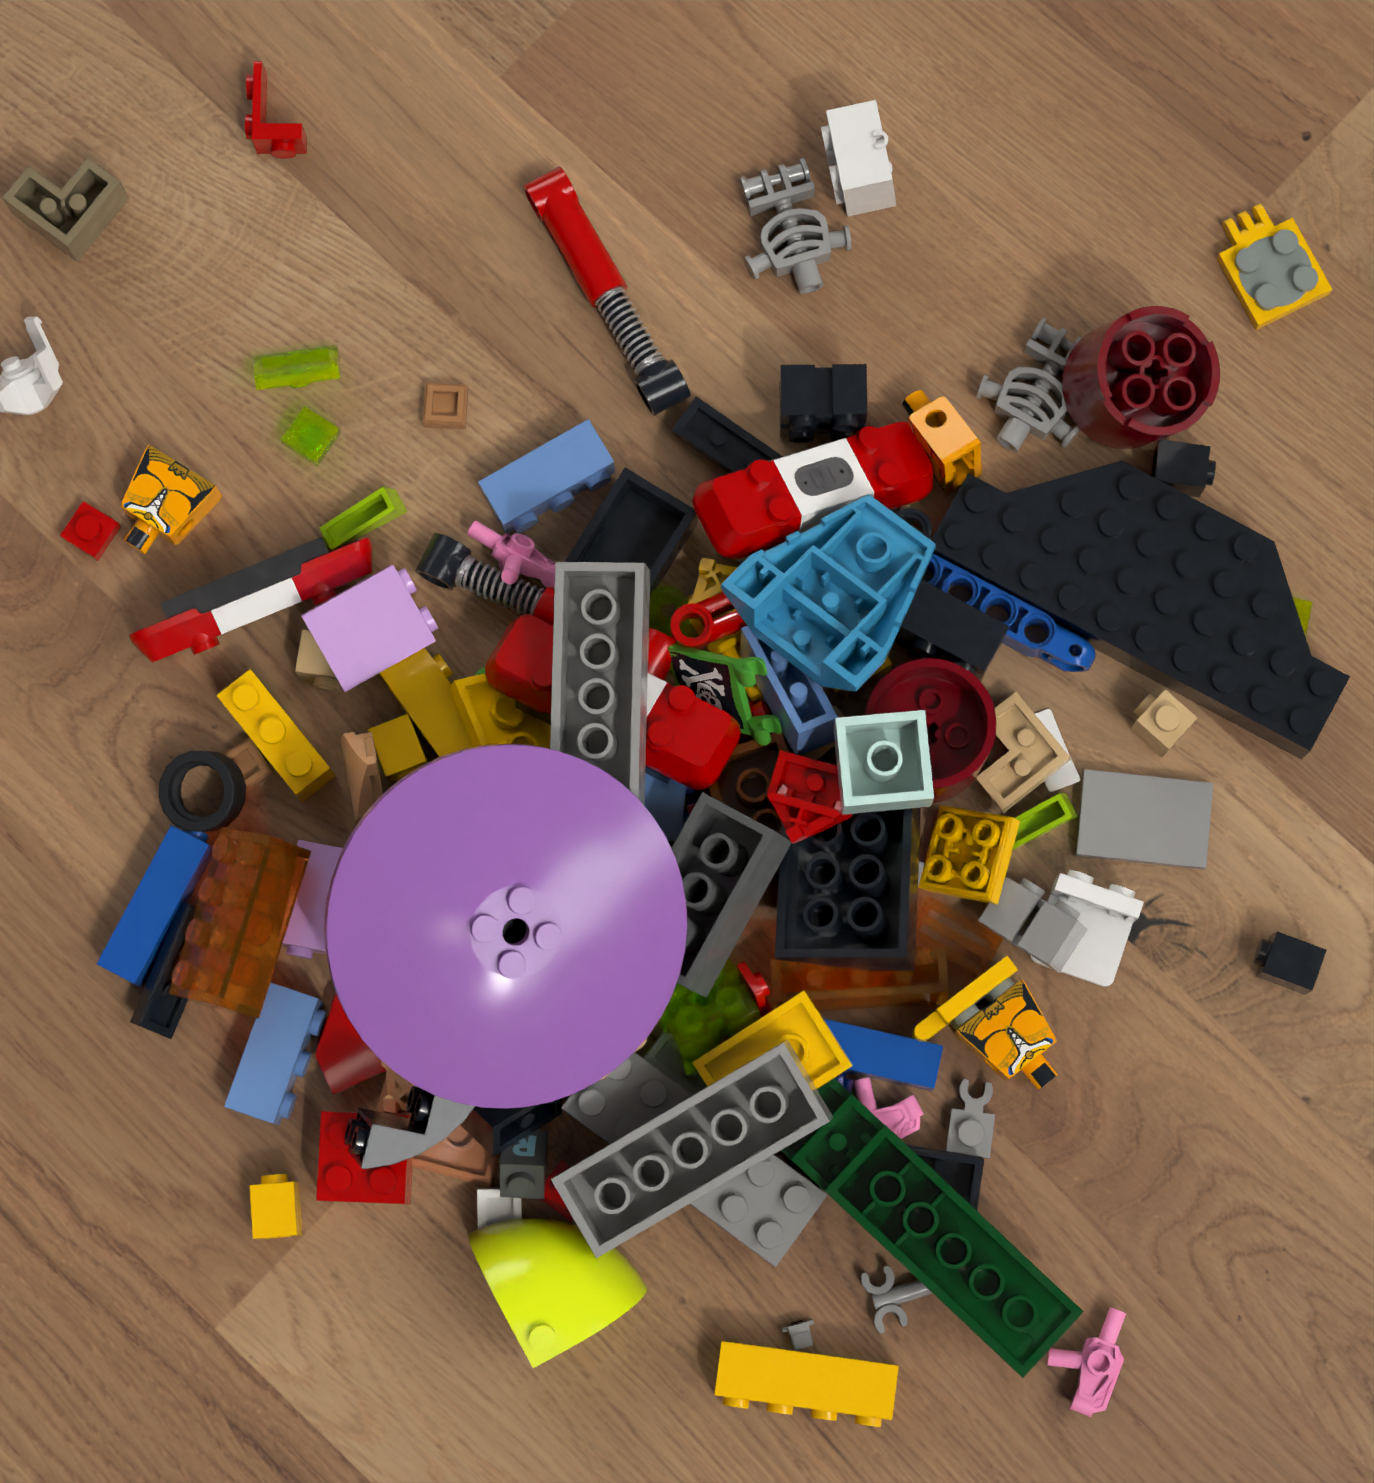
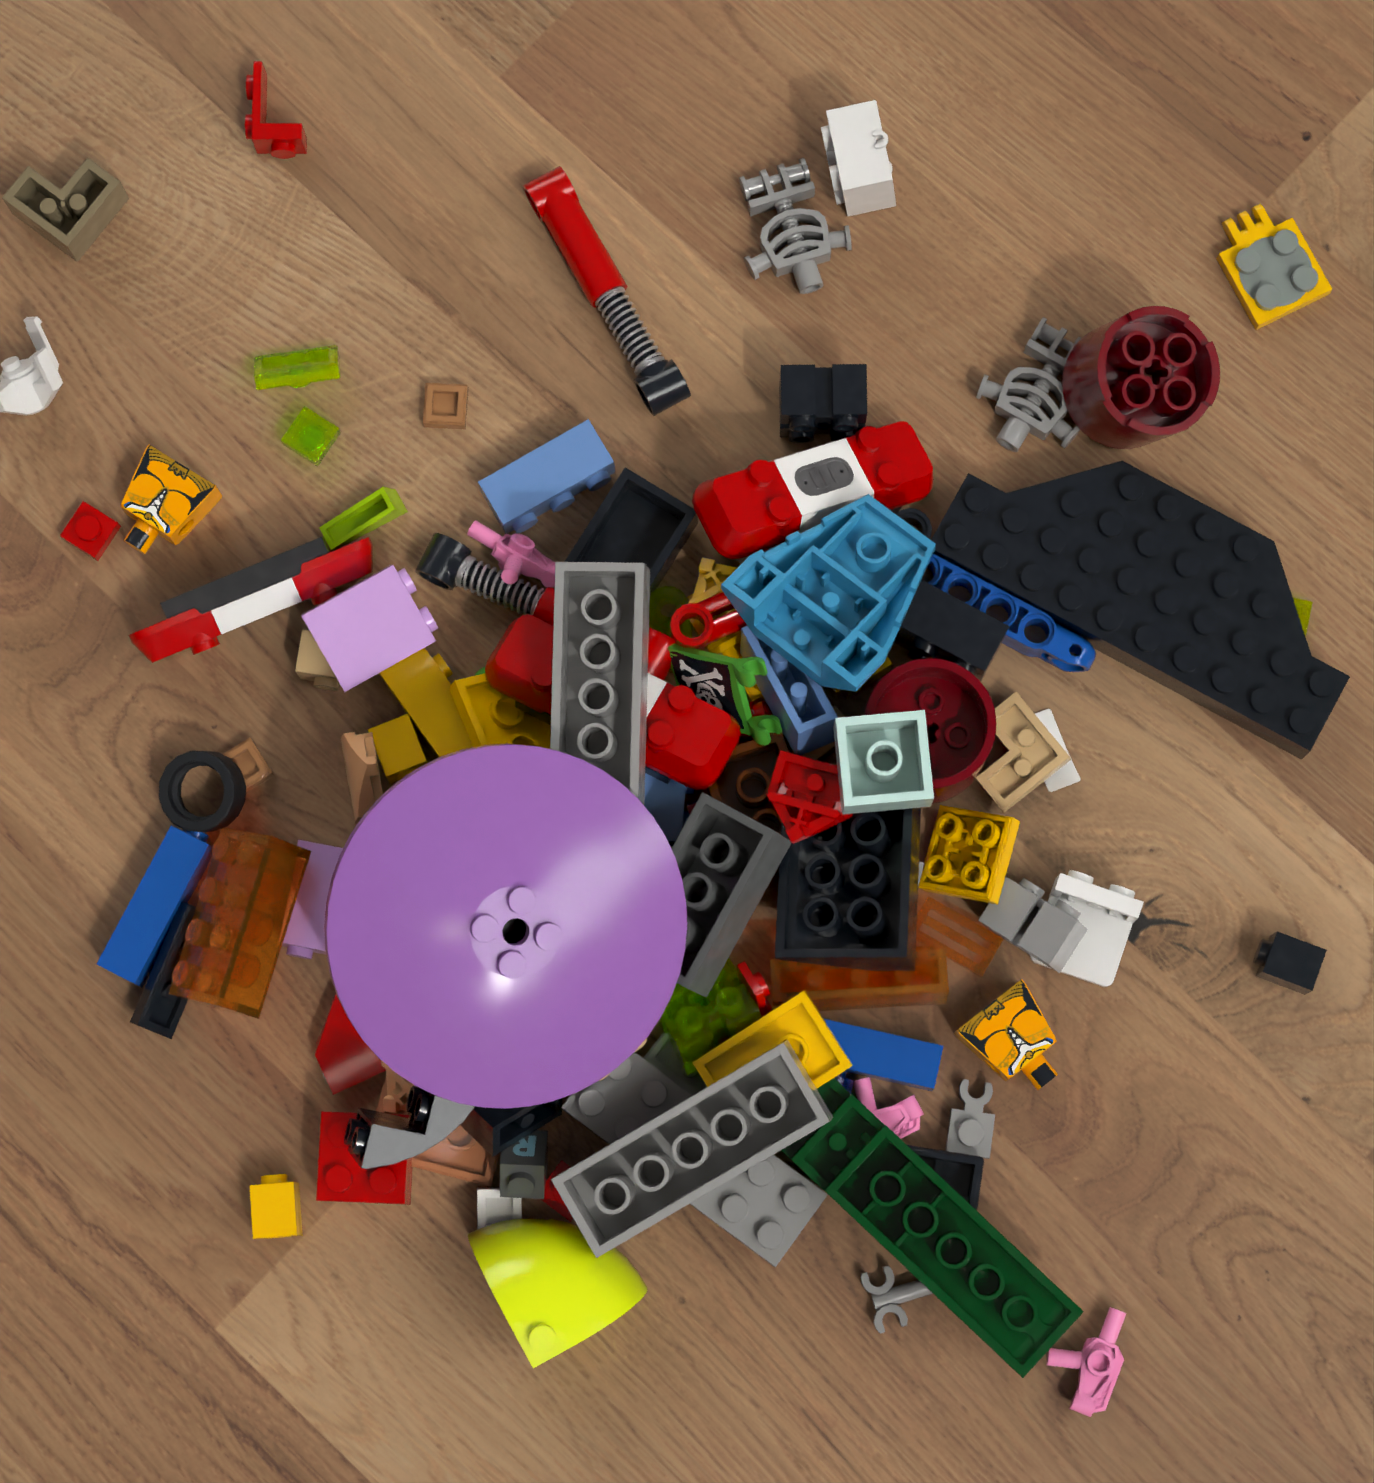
yellow brick [216,669,336,803] -> none
medium blue brick [224,982,327,1126] -> none
black plate [672,396,783,473] -> none
yellow brick [714,1341,899,1427] -> none
light grey piece [782,1319,814,1350] -> none
light orange torso [902,390,982,496] -> none
yellow piece [912,956,1018,1042] -> none
lime piece [1012,793,1079,851] -> none
light grey tile [1075,769,1213,870] -> none
tan brick [1130,689,1198,757] -> none
black brick [1151,439,1216,498] -> none

